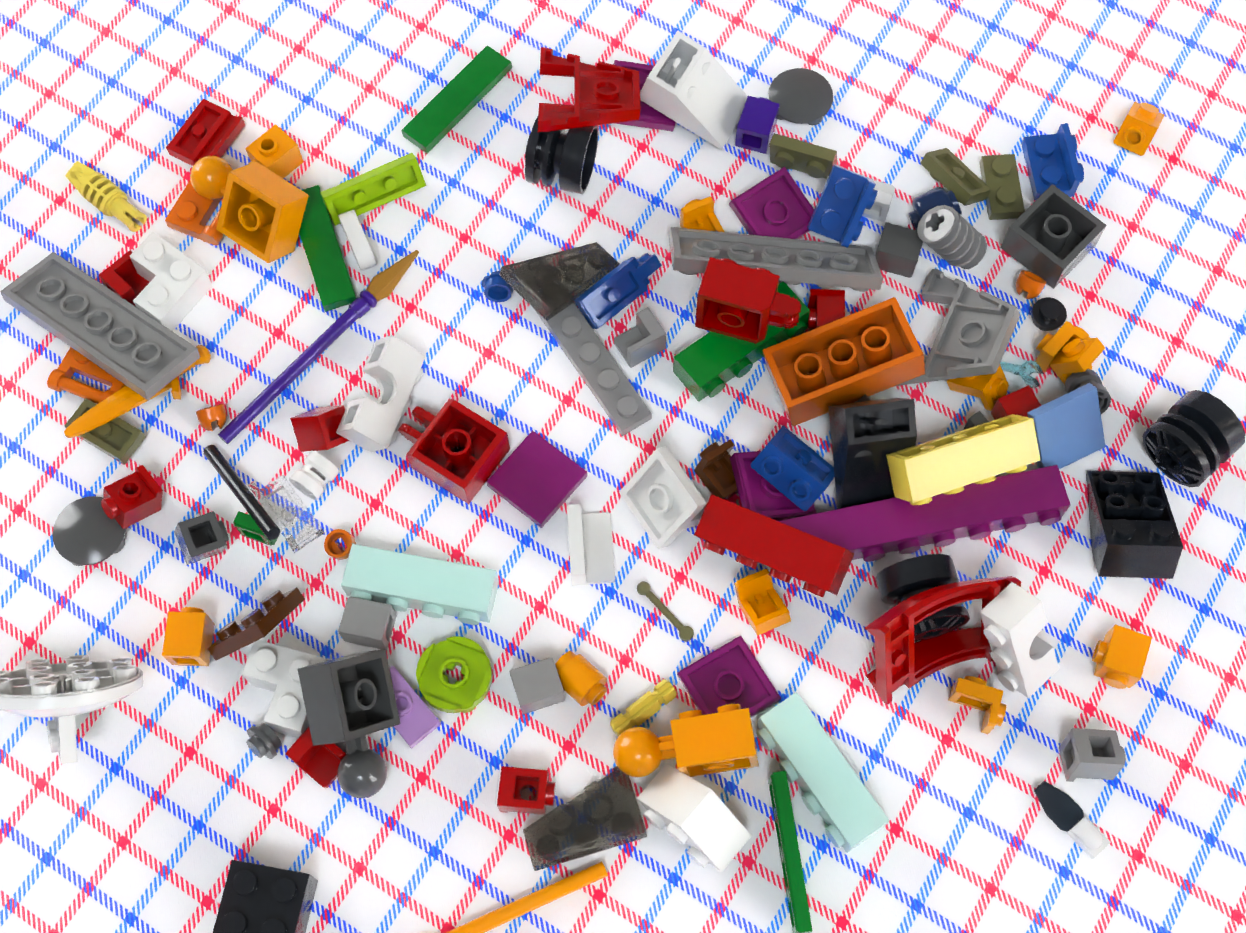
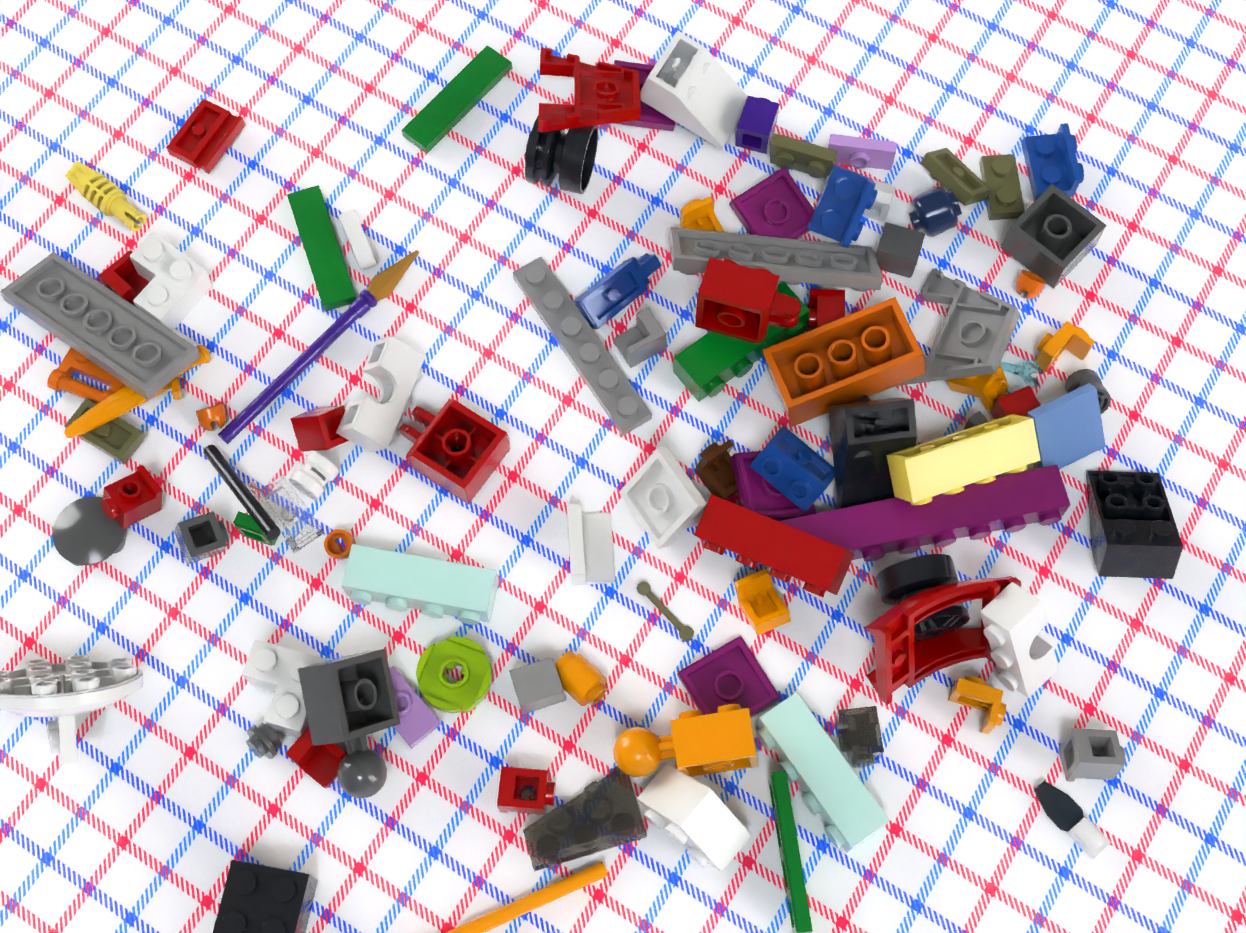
light orange brick [162,607,215,666] -> none
orange plate [165,180,223,246] -> none
light orange brick [190,156,309,264] -> none
reddish brown plate [208,587,305,661] -> none
light orange brick [245,124,304,179] -> none
lime hinge [320,153,426,226] -> none
light grey panel [338,597,397,651] -> none
blue plate [482,271,516,302] -> none
magenta tile [486,430,588,528] -> none
clear smoke wing [499,242,620,321] -> none
light yellow axle [610,679,677,736] -> none
dark grey dish [768,68,833,125] -> none
light grey piece [917,205,987,269] -> none
black plate [1031,297,1067,331] -> none
light orange bracket [1049,337,1105,385] -> none
light orange brick [1092,624,1152,689] -> none
light orange bracket [1114,102,1165,156] -> none
black wheel [1142,390,1245,487] -> none
none -> lavender plate [828,134,897,171]
none -> clear smoke brick [834,706,884,768]

